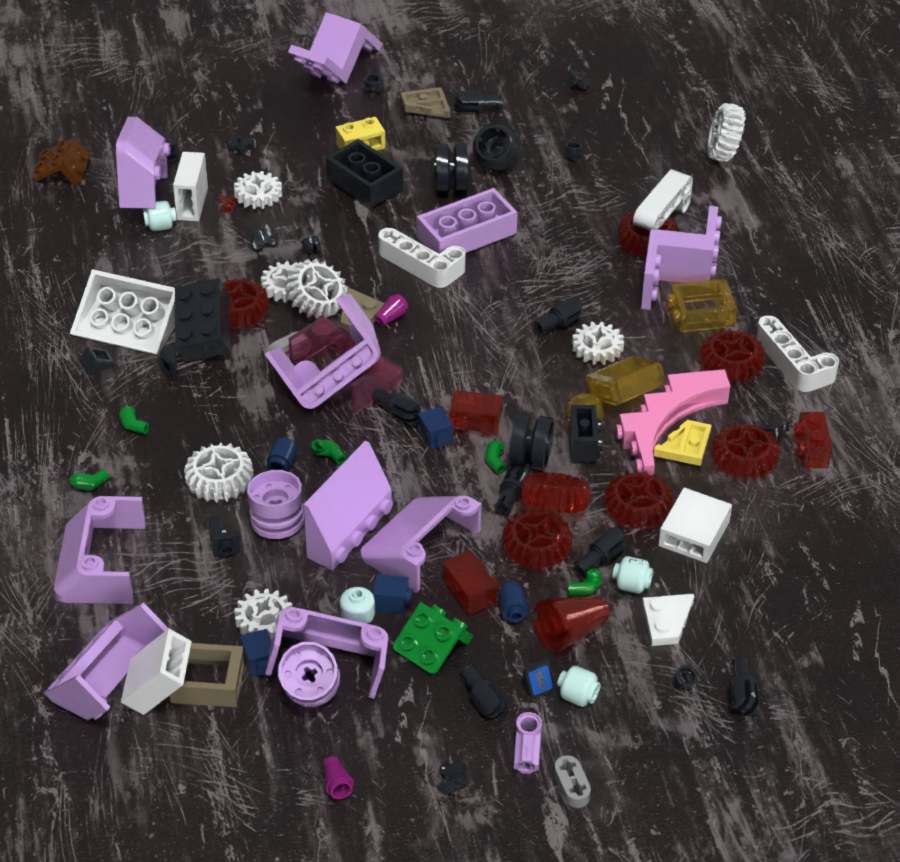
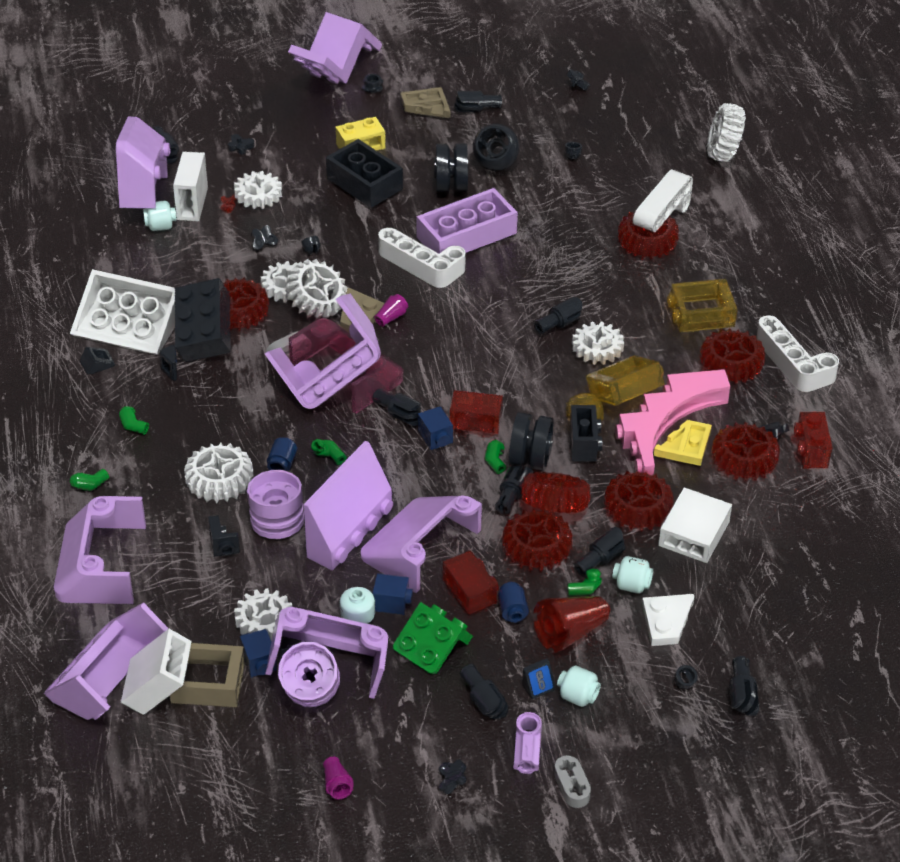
reddish brown bracket [32,137,90,185] -> none
lavender bracket [641,206,722,310] -> none

